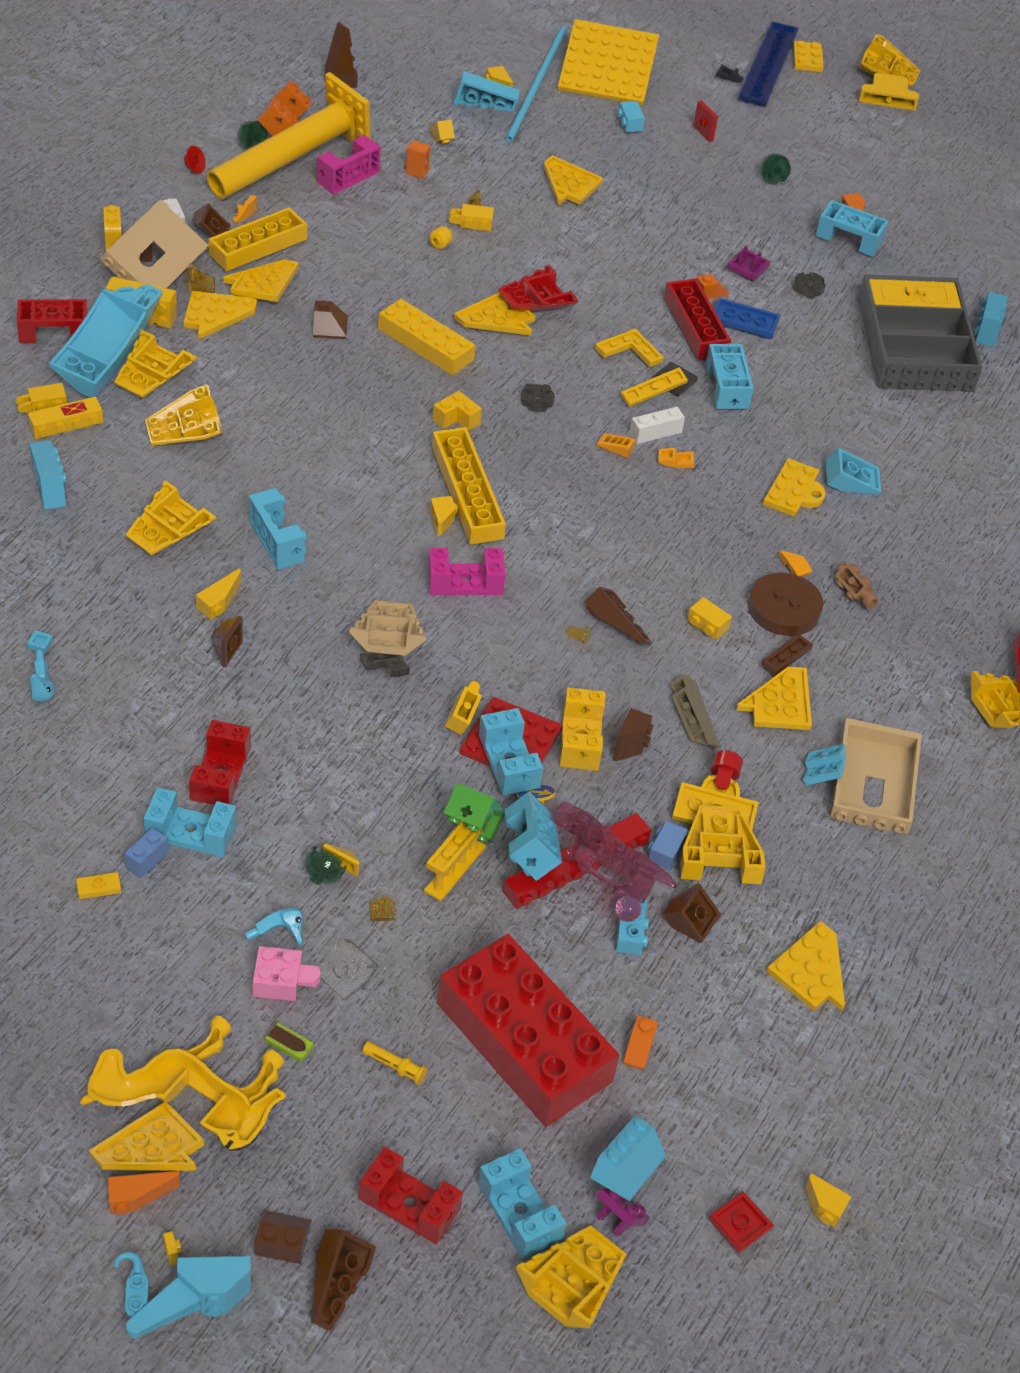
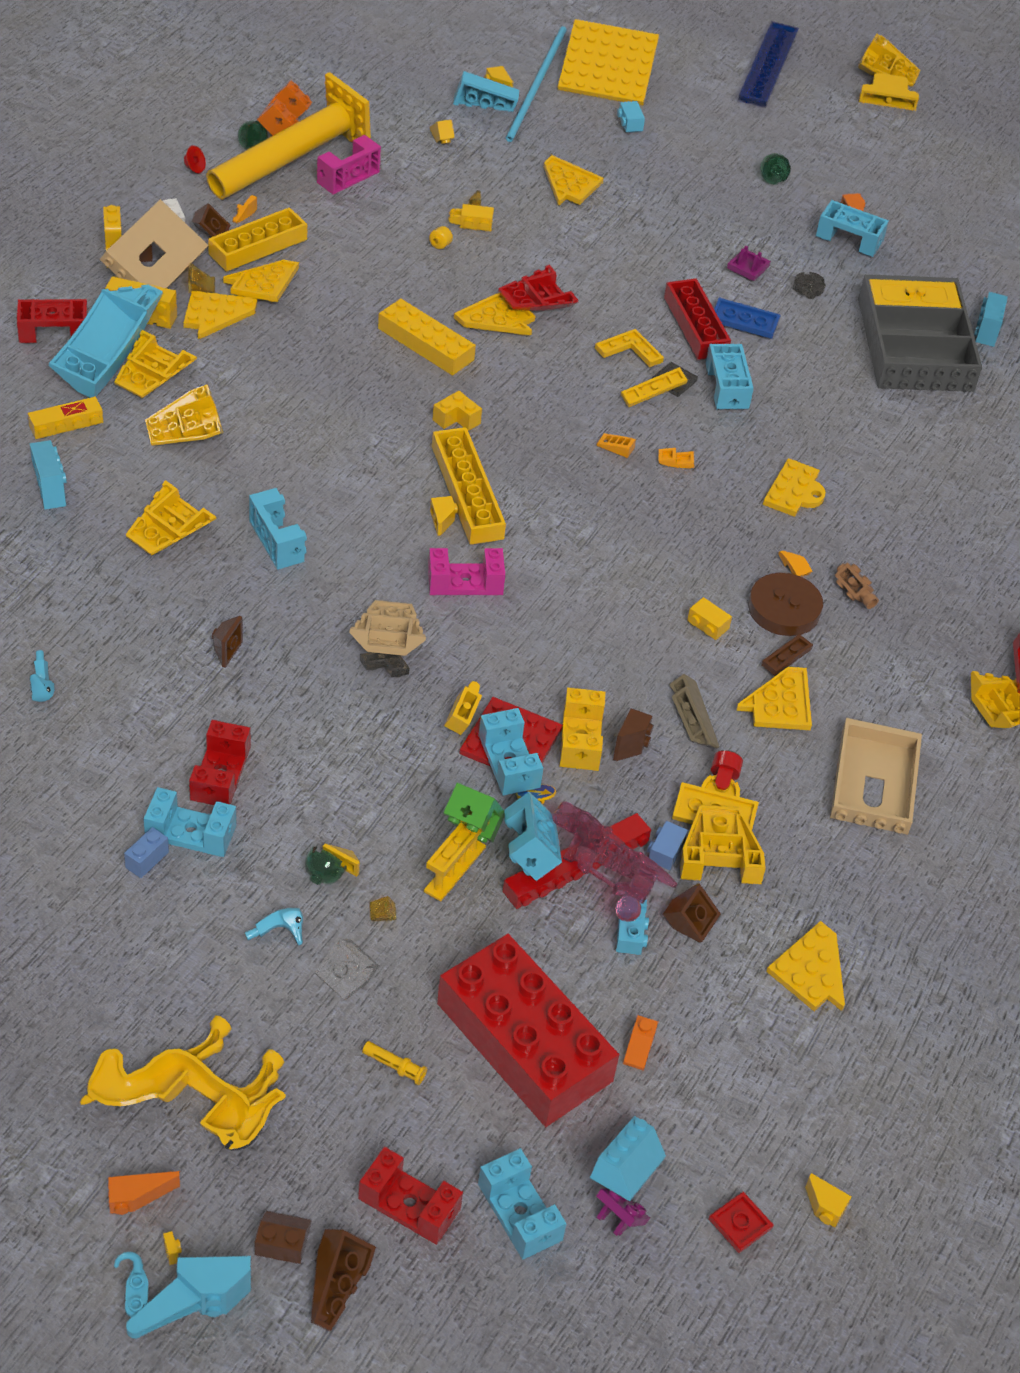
yellow hinge [15,383,67,413] -> none
medium azure plate [27,630,53,654] -> none
yellow plate [76,872,121,899] -> none
yellow wing [89,1102,205,1171] -> none
yellow slope [196,568,242,620] -> none
bright pink brick [253,946,321,1001] -> none
tile [265,1022,314,1063] -> none
slope [313,300,348,339] -> none
reddish brown wedge [324,22,358,88] -> none
orange brick [405,140,431,179] -> none
yellow wedge [516,1225,627,1328] -> none
clear smoke plate [520,384,555,412] -> none
clear yellow piece [567,626,590,644] -> none
reddish brown wedge [584,587,652,645] -> none
white brick [629,407,685,444] -> none
red plate [693,100,718,142] -> none
orange slope [696,273,729,300] -> none
black slope [716,64,744,82] -> none
yellow plate [793,41,824,72] -> none
medium azure slope [803,744,846,785] -> none
medium azure slope [826,448,882,494] -> none

